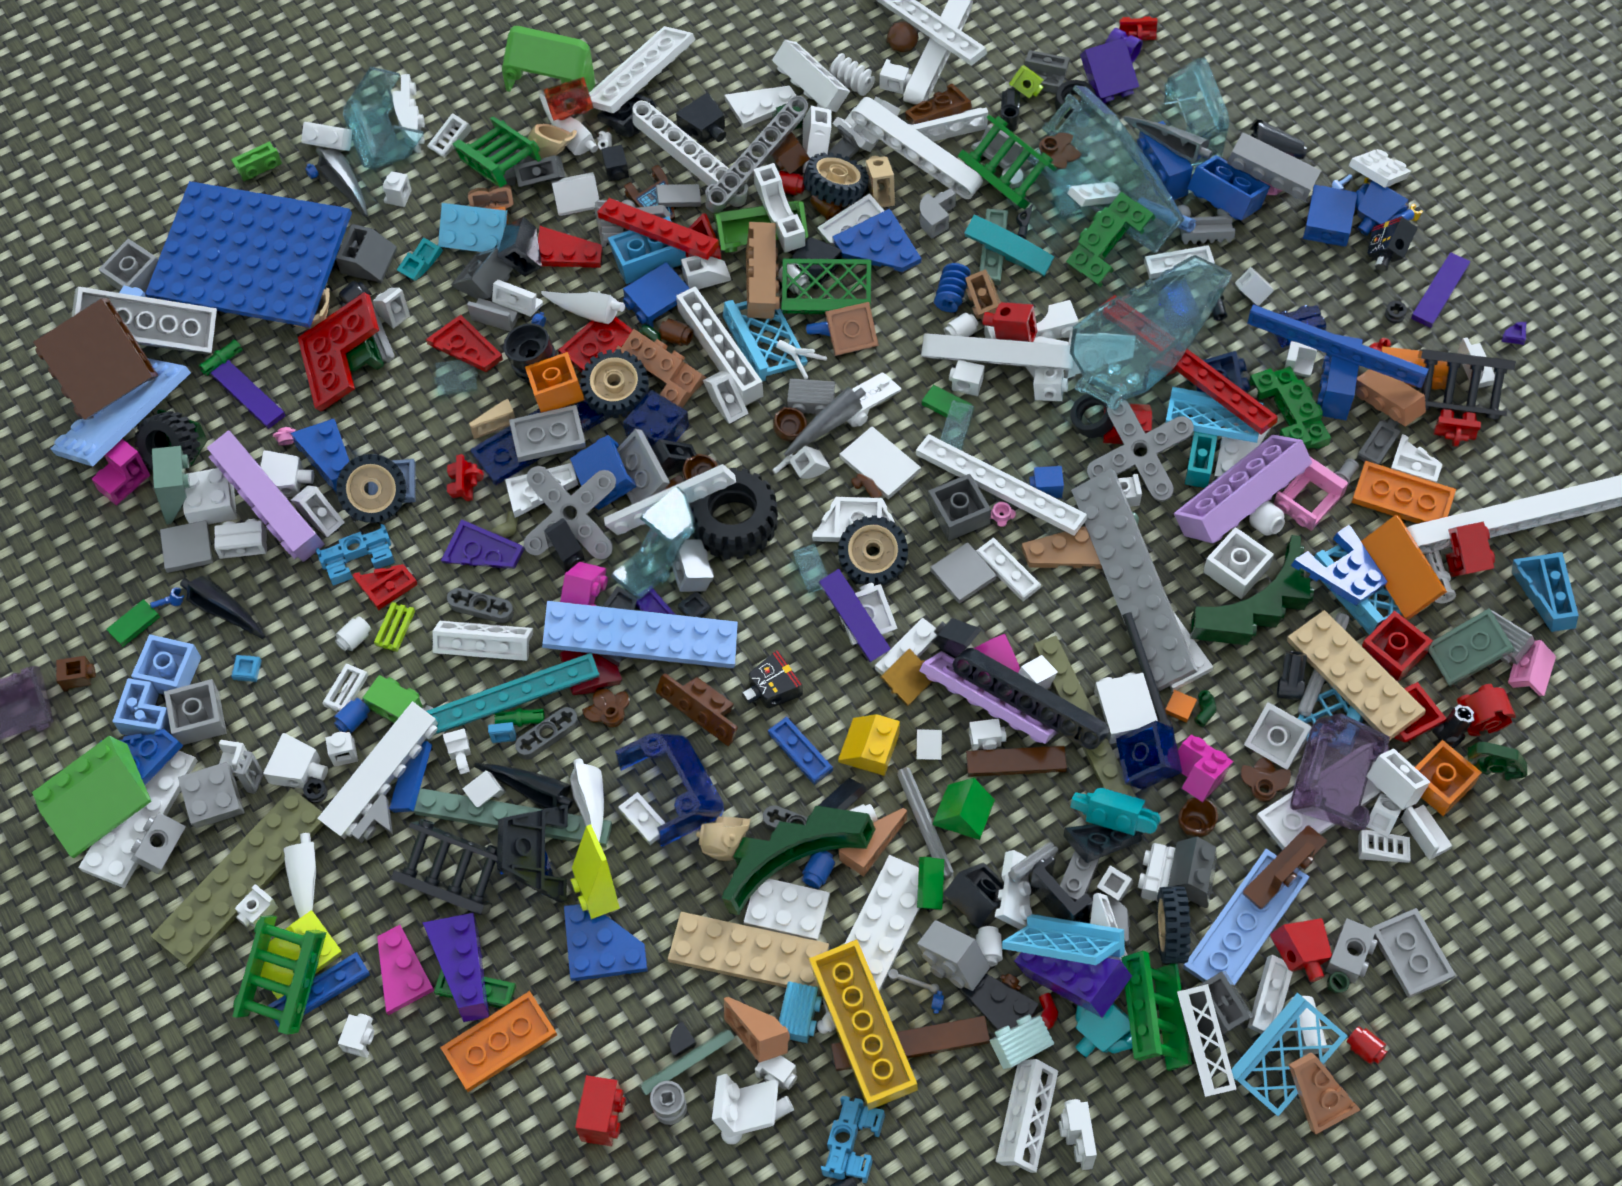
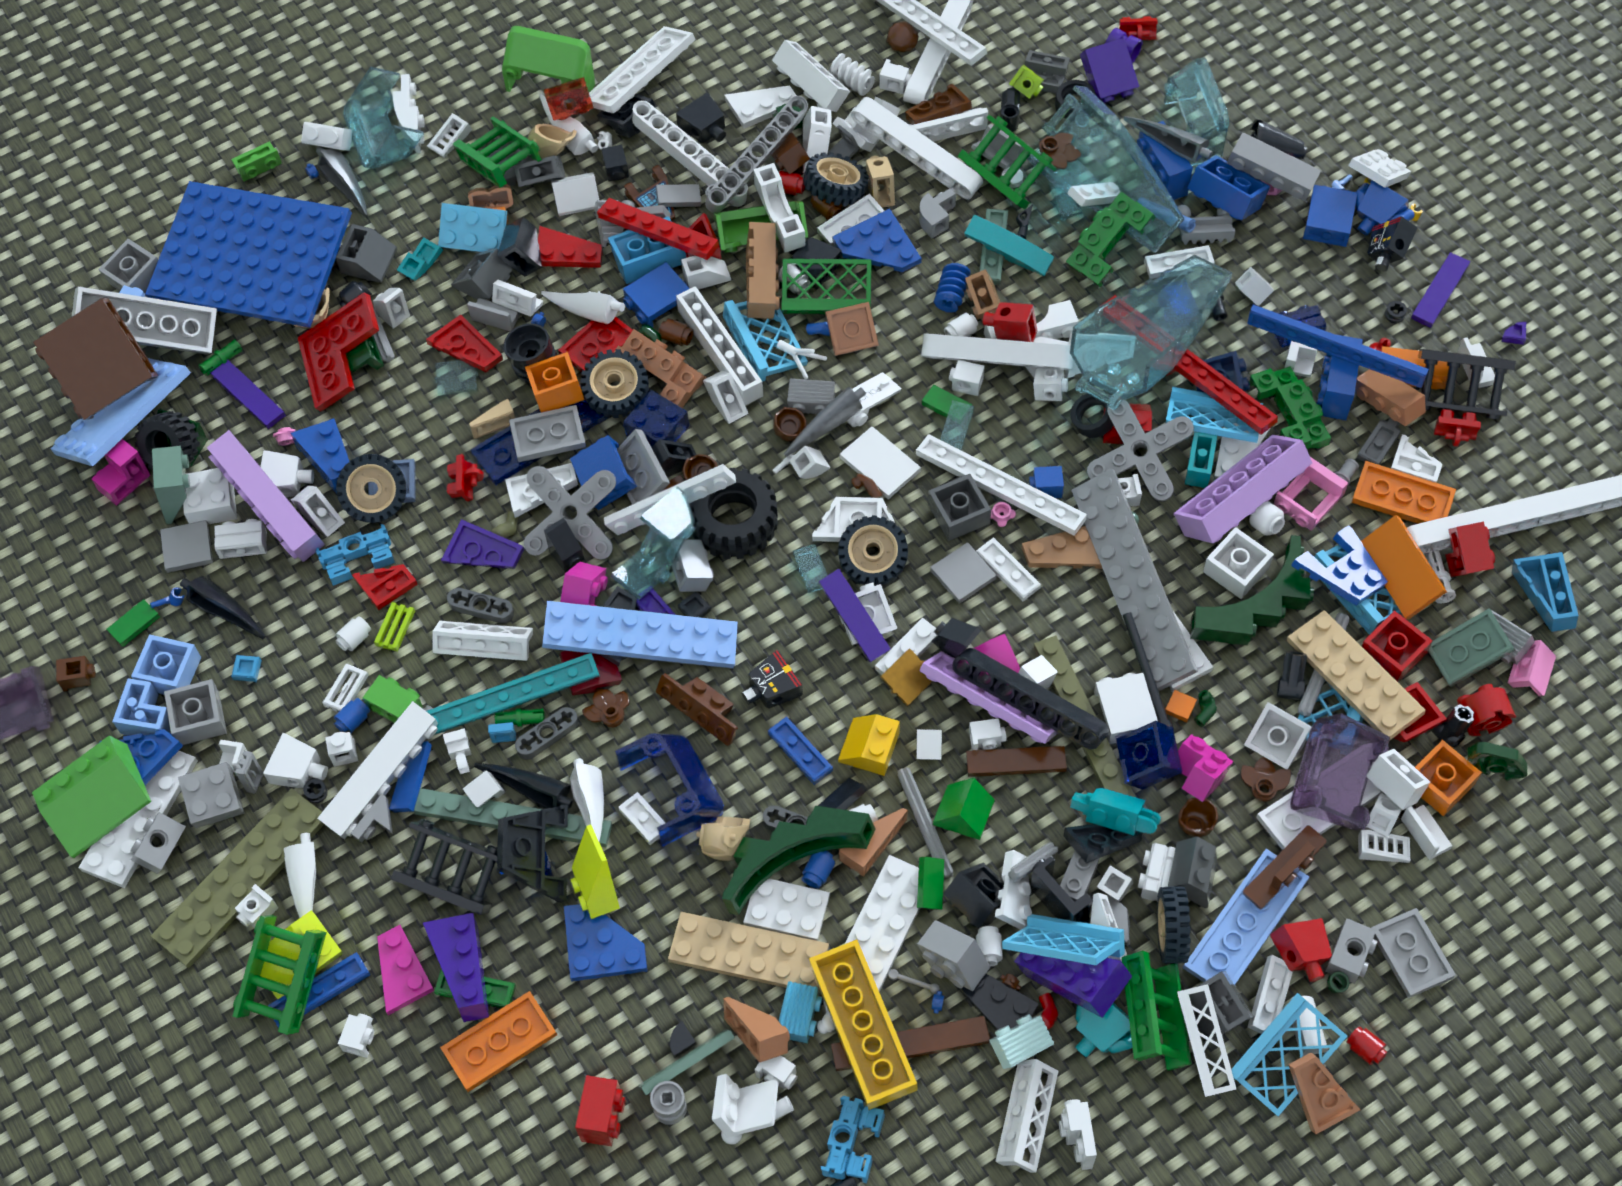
white brick [383,171,412,207] -> none

